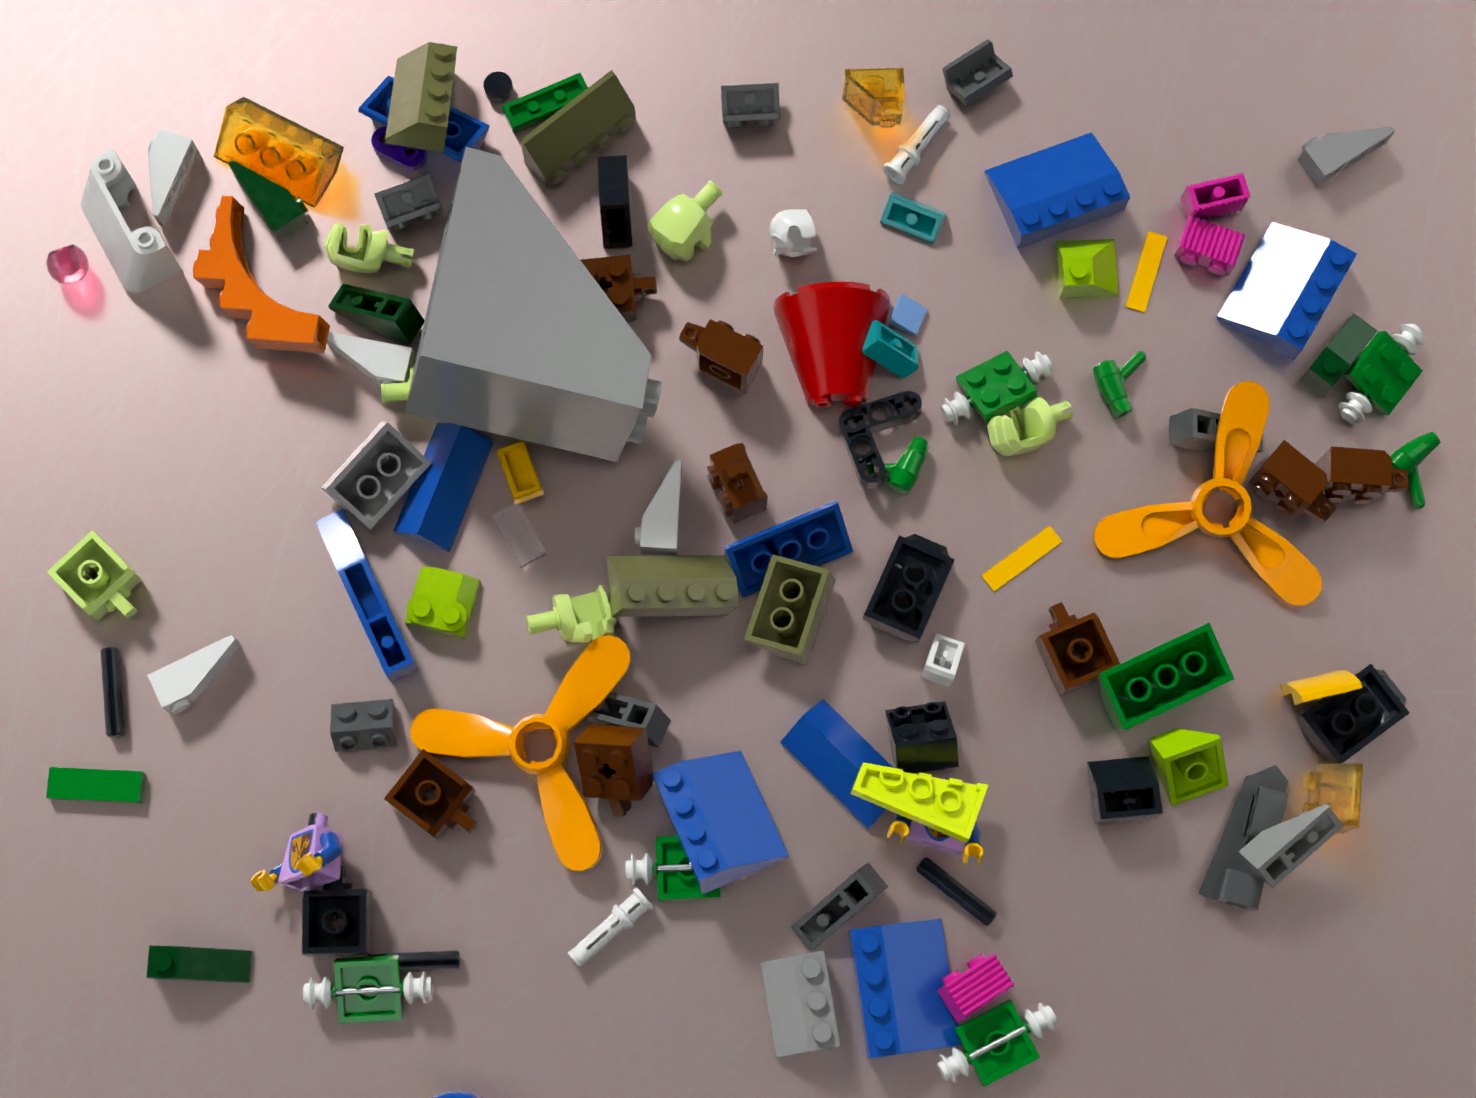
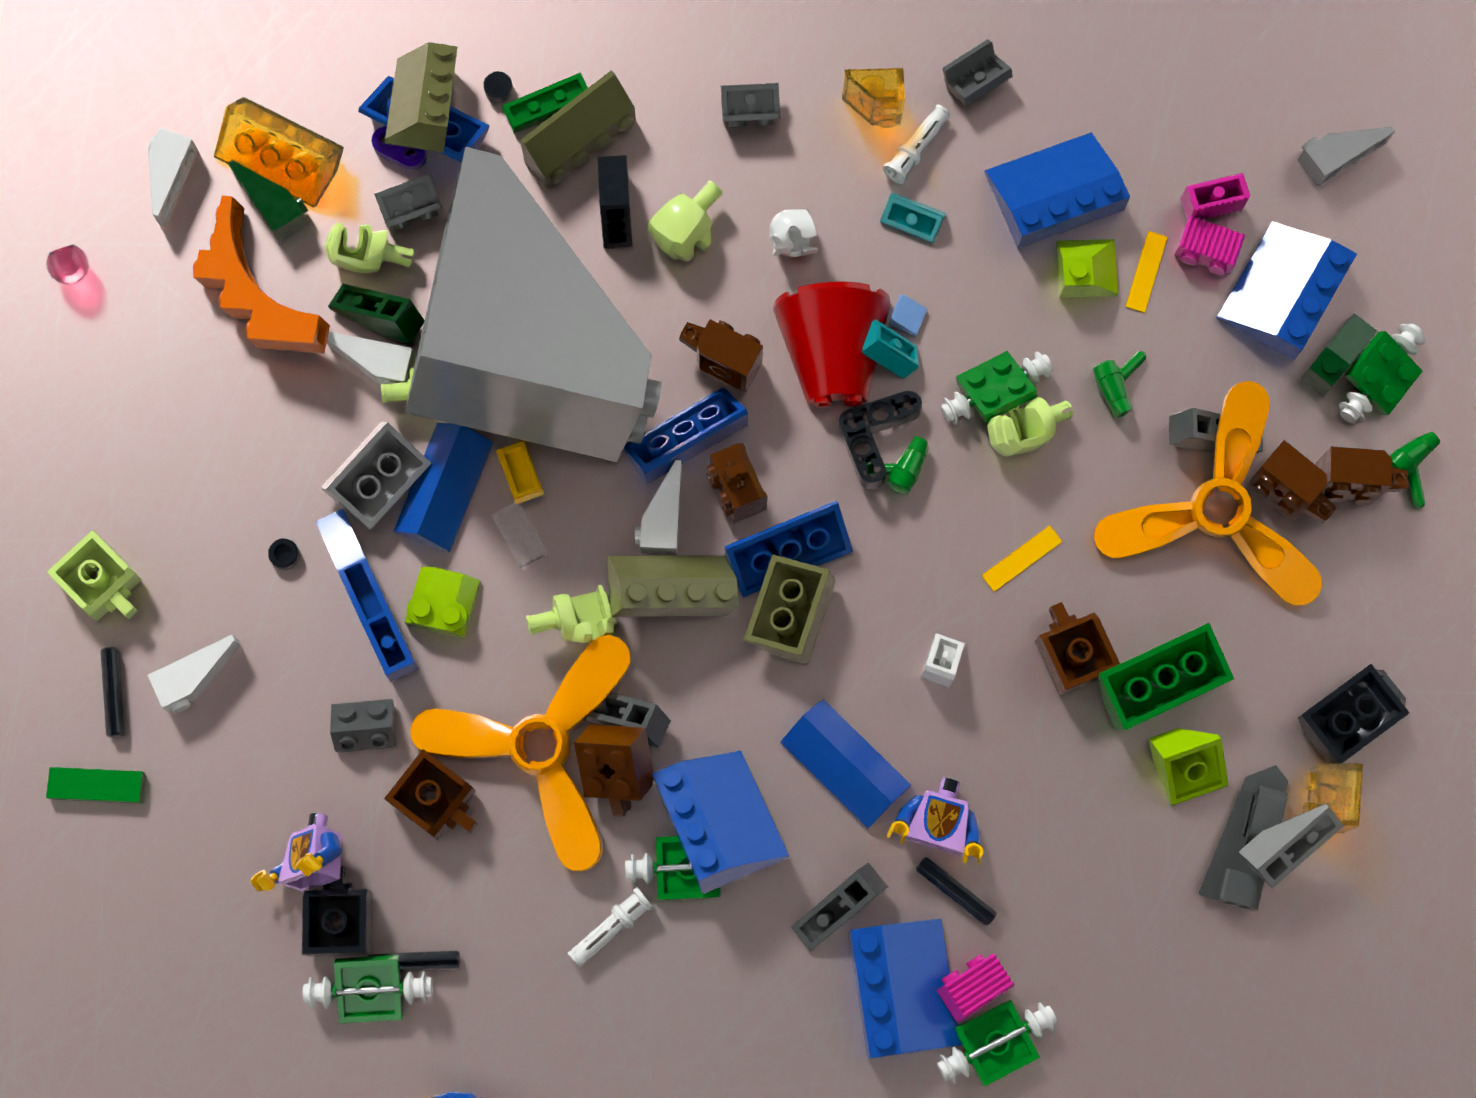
white windscreen [80,148,182,293] -> none
dark green slope [146,945,252,983] -> none
reddish brown hinge [580,255,657,323] -> none
light grey slope [761,951,840,1058] -> none
neon yellow wing [850,762,988,843] -> none
black slope [863,533,955,643] -> none
black slope [885,701,959,774] -> none
black slope [1087,756,1163,824] -> none
yellow slope [1280,670,1363,705] -> none
none -> black tile [268,538,300,570]
none -> blue slope [623,387,748,485]

